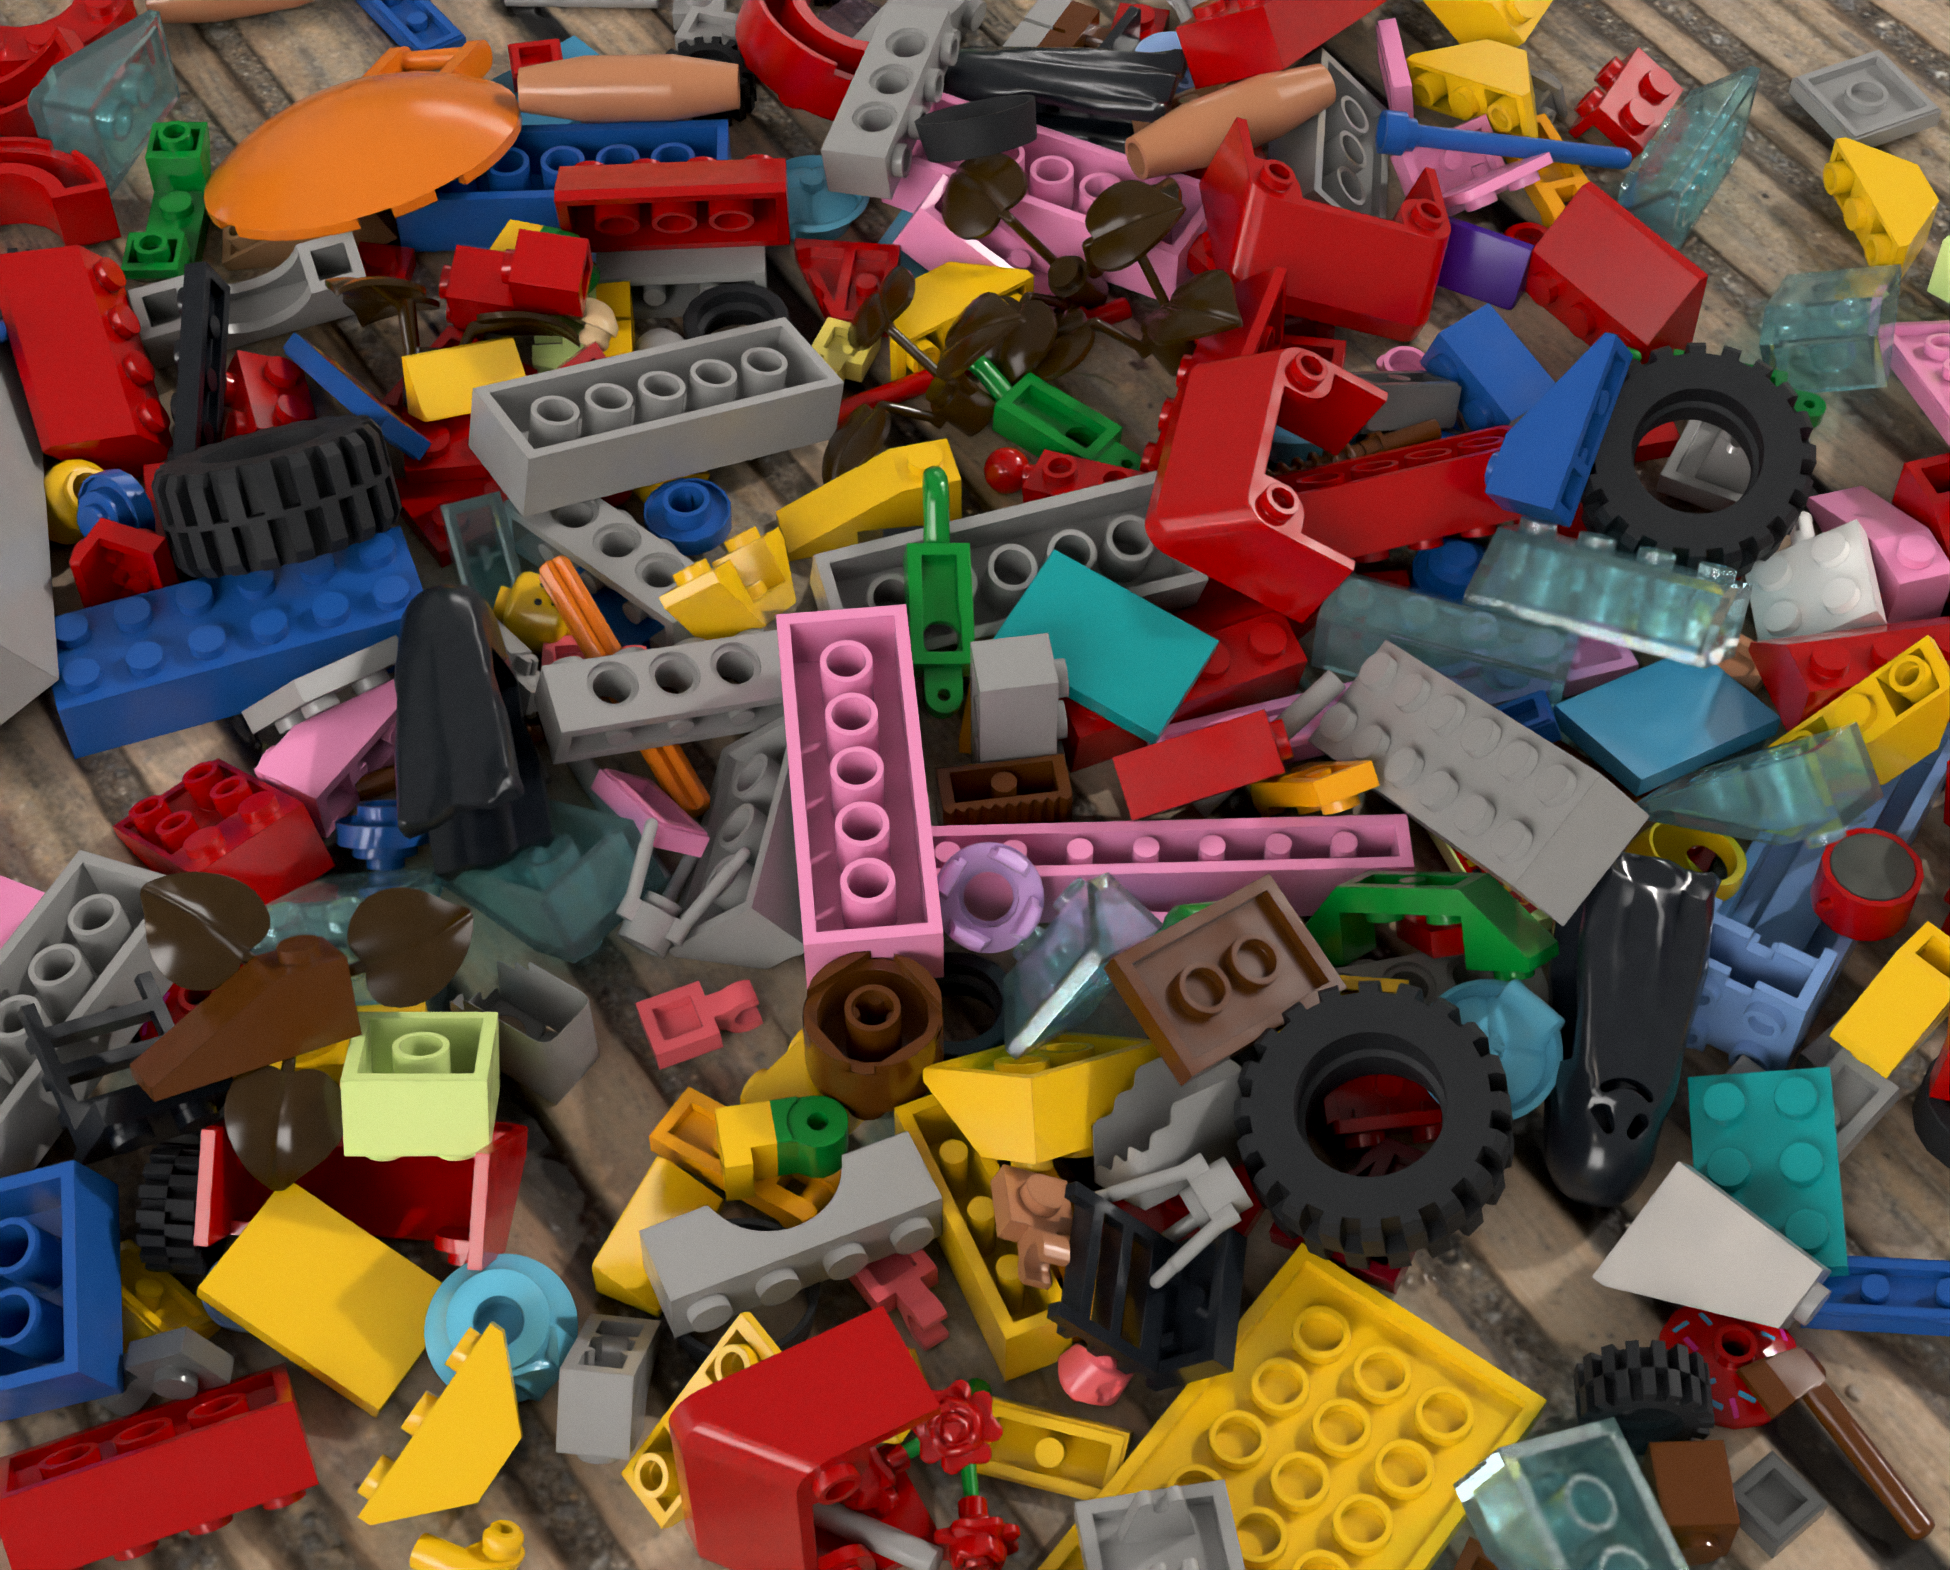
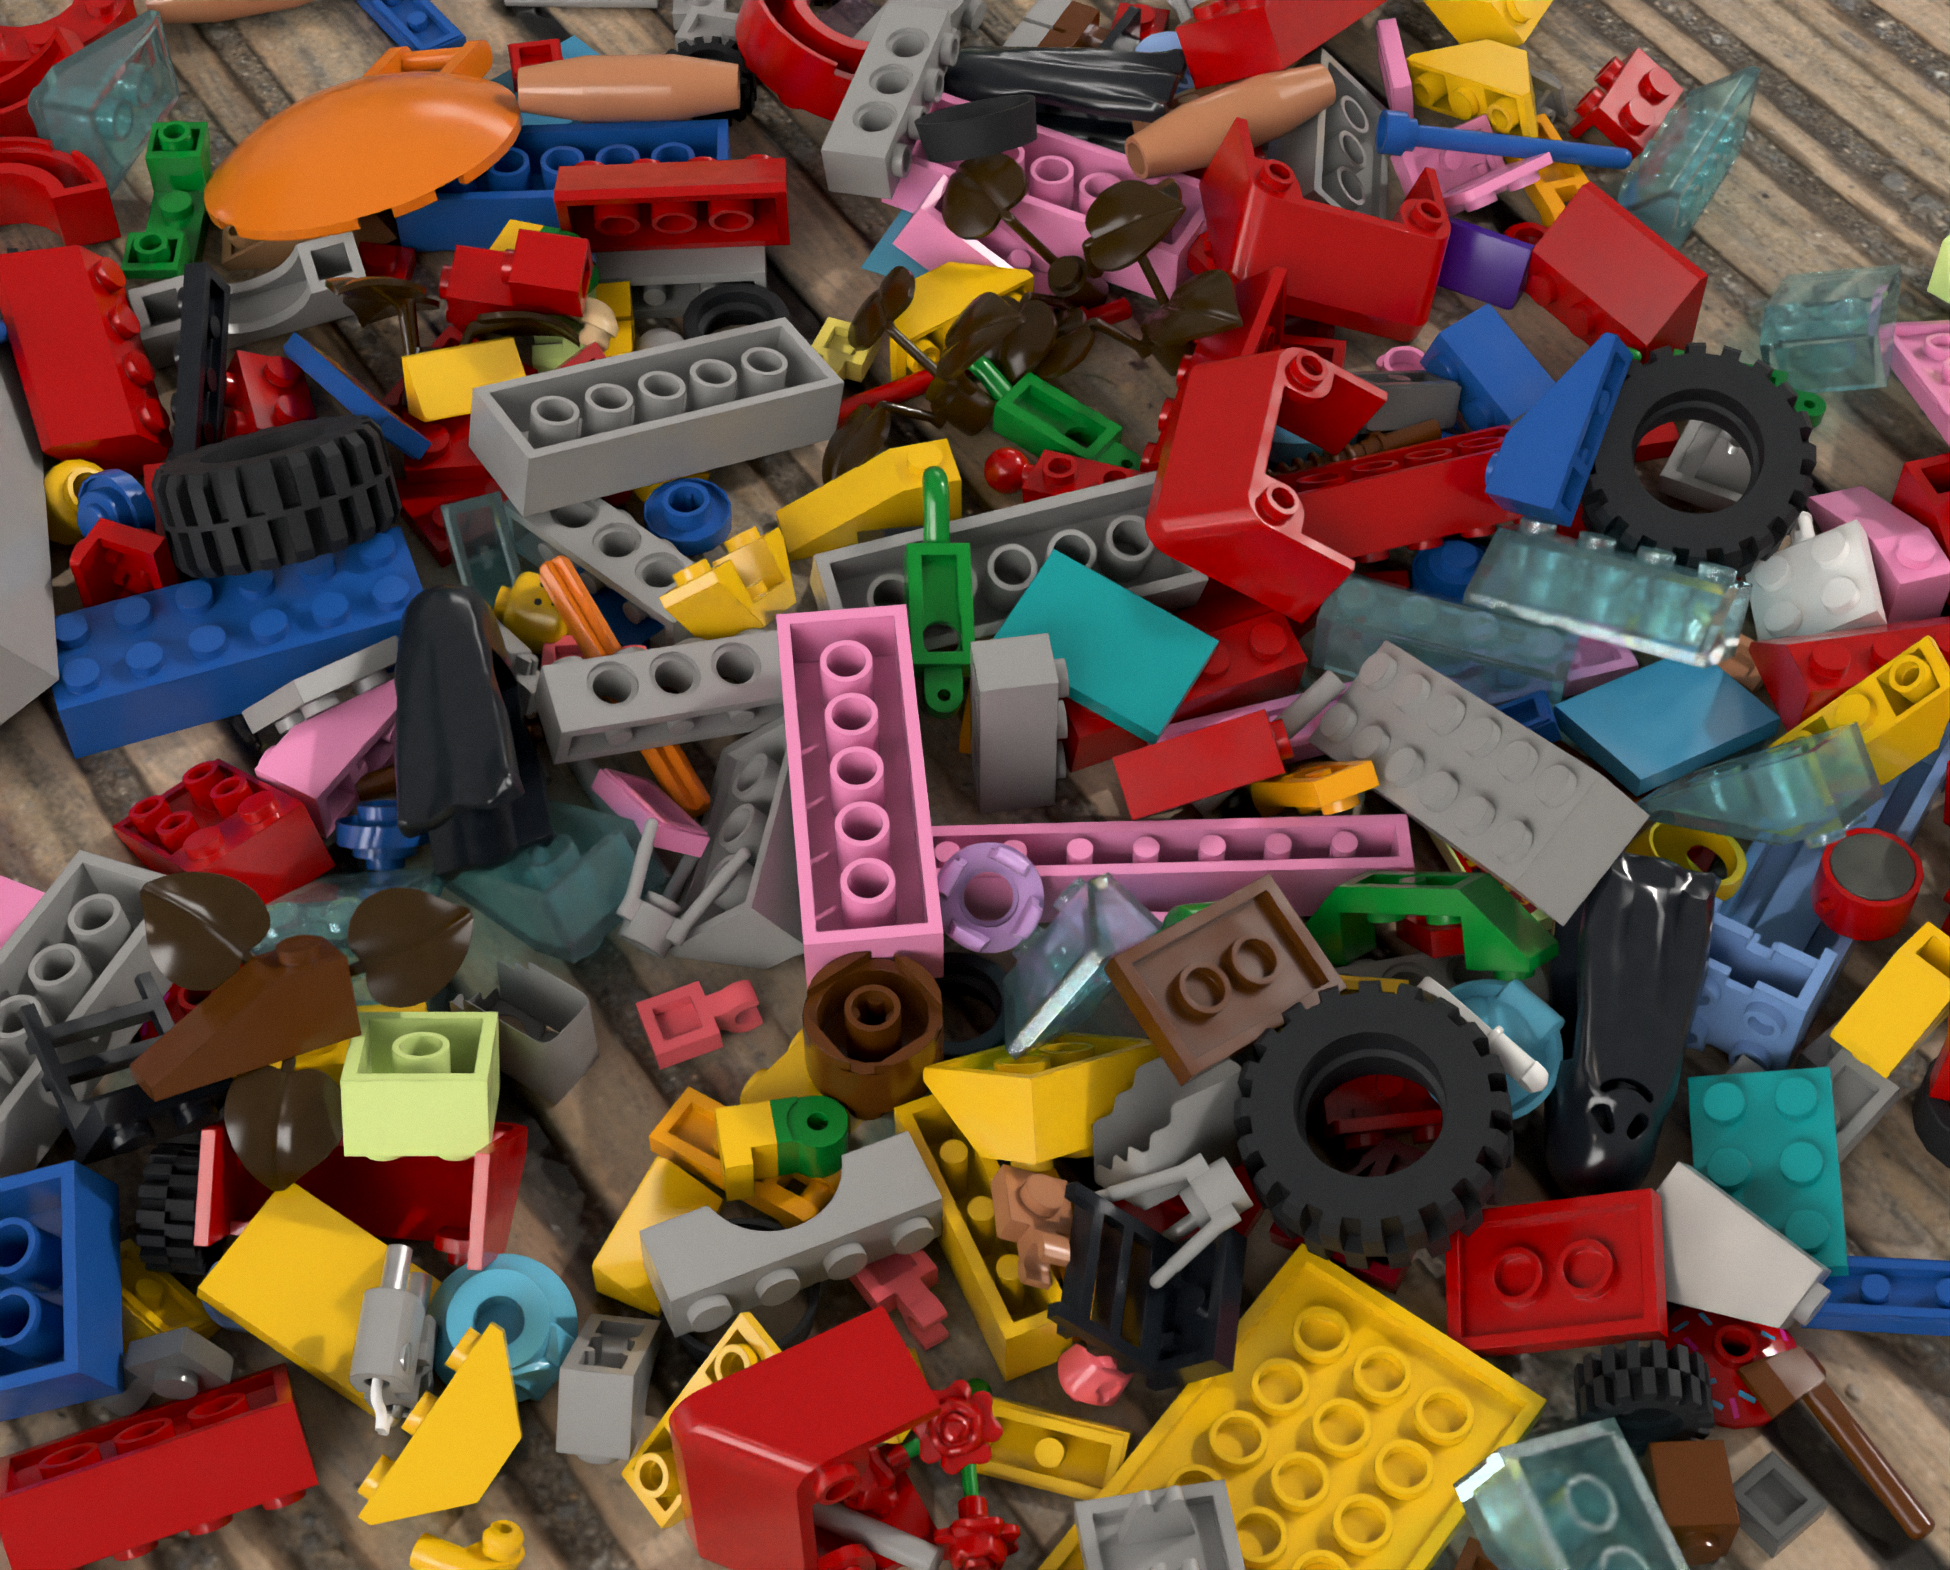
medium azure piece [786,155,870,242] -> none
red wing [794,238,901,338] -> none
reddish brown brick [935,753,1073,826] -> none
light grey plate [1789,50,1942,147] -> none
yellow slope [1823,137,1939,288] -> none
none -> light grey piece [349,1244,439,1436]
none -> white piece [1417,977,1549,1093]
none -> red plate [1445,1188,1668,1358]

